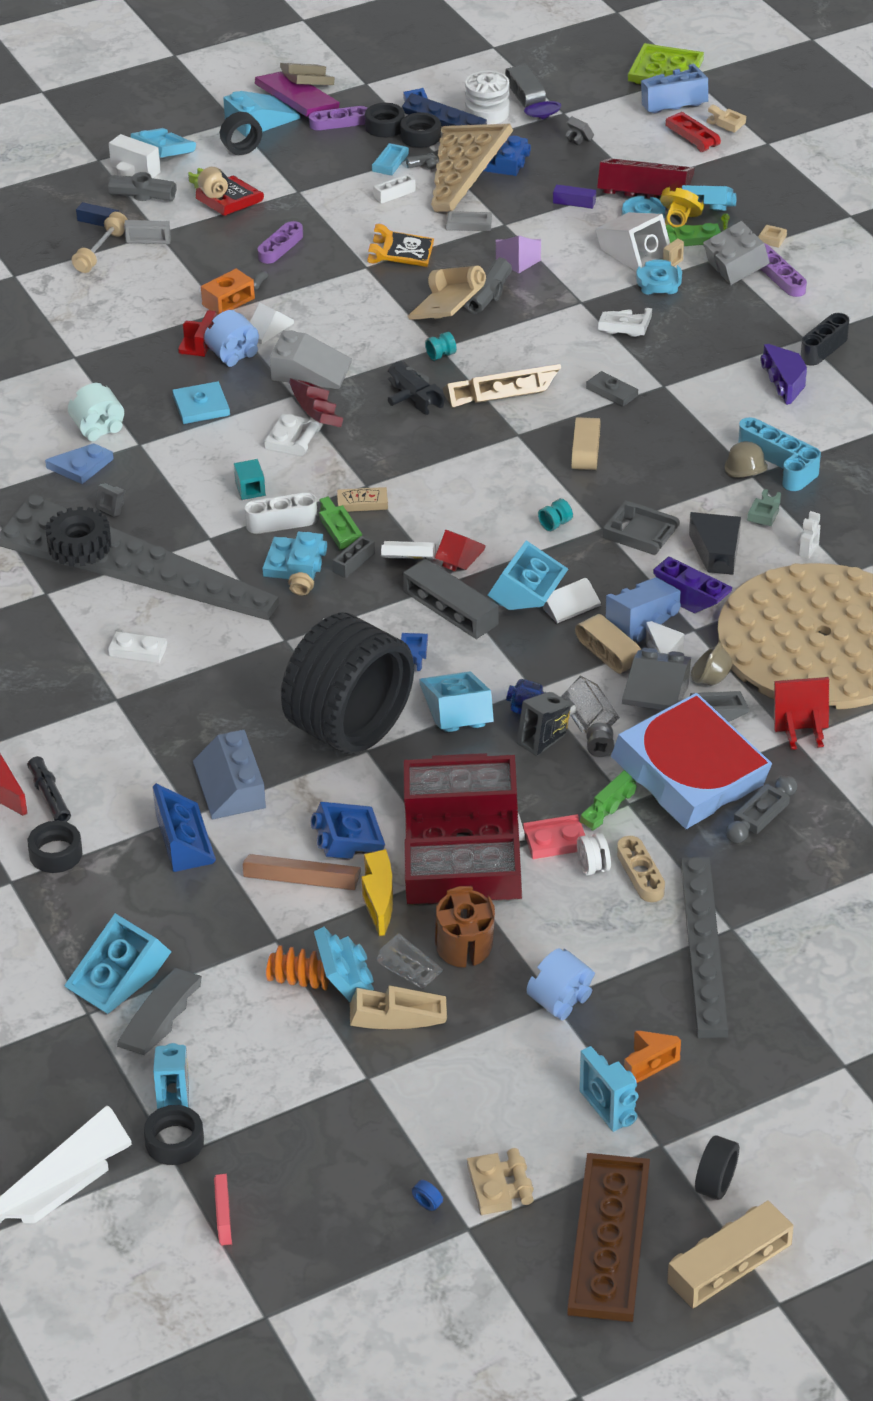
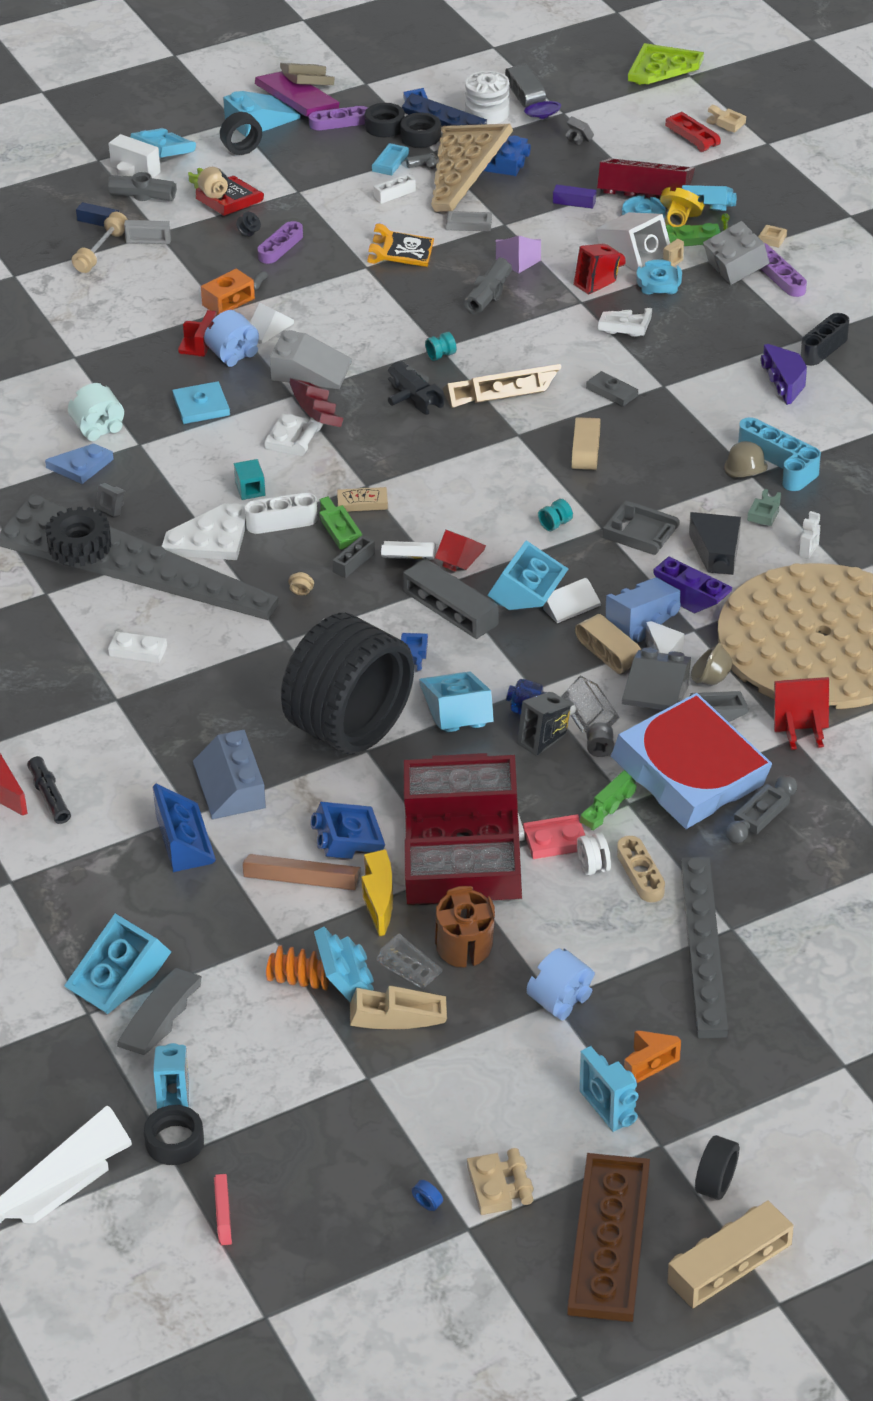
black tyre [27,820,83,873] -> none
medium azure plate [263,531,327,580] -> none
tan door [408,266,486,320] -> none
medium blue wedge [641,64,708,113] -> none
none -> white plate [162,503,246,560]
none -> black wheel [236,211,261,237]
none -> red torso [573,244,626,295]

